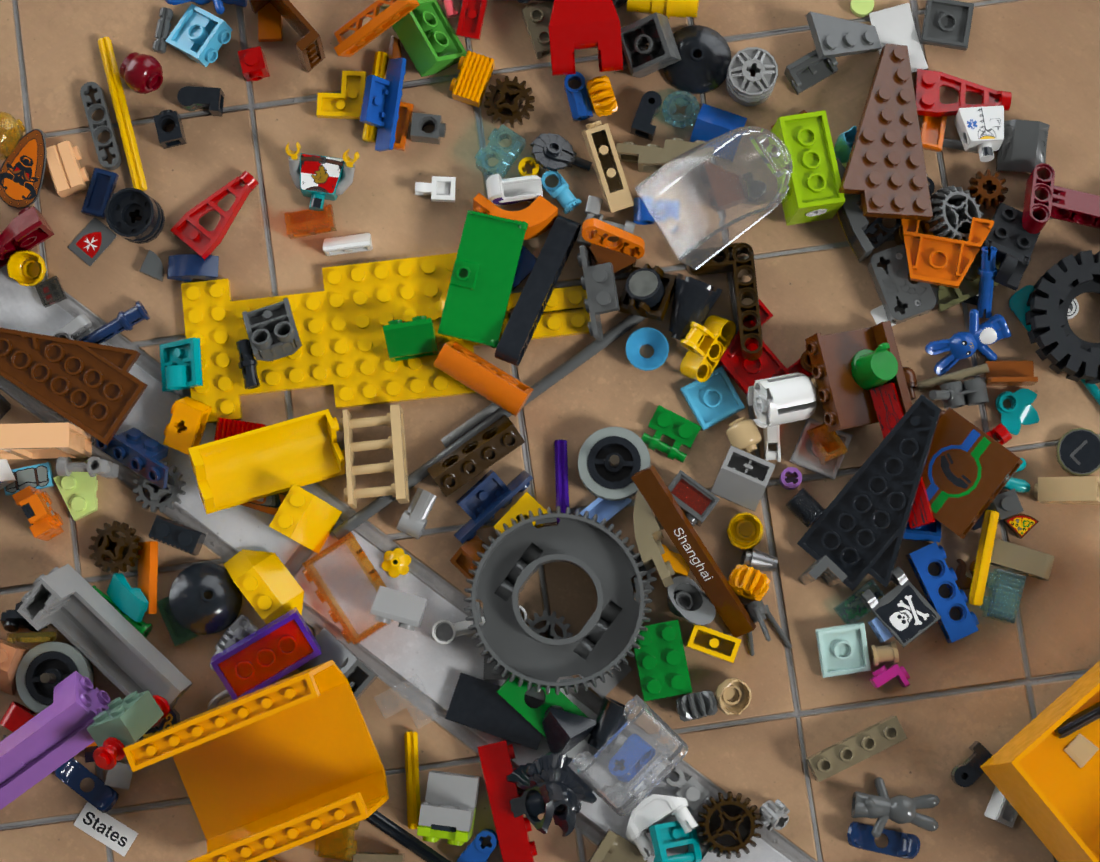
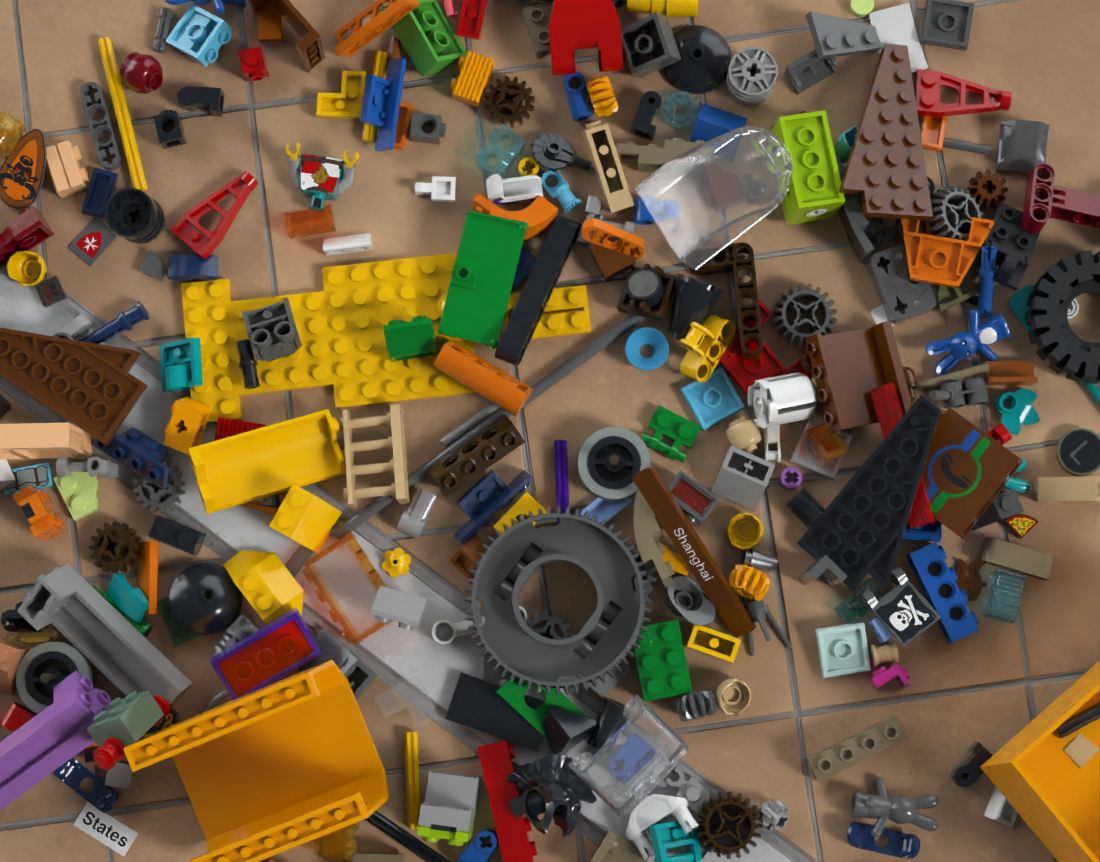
dark grey bracket [577,245,620,341] -> none
green hat [851,343,898,390] -> none
white torso [954,106,1004,162] -> none
yellow axle [968,510,999,606] -> none
none -> dark grey gear [772,284,837,348]

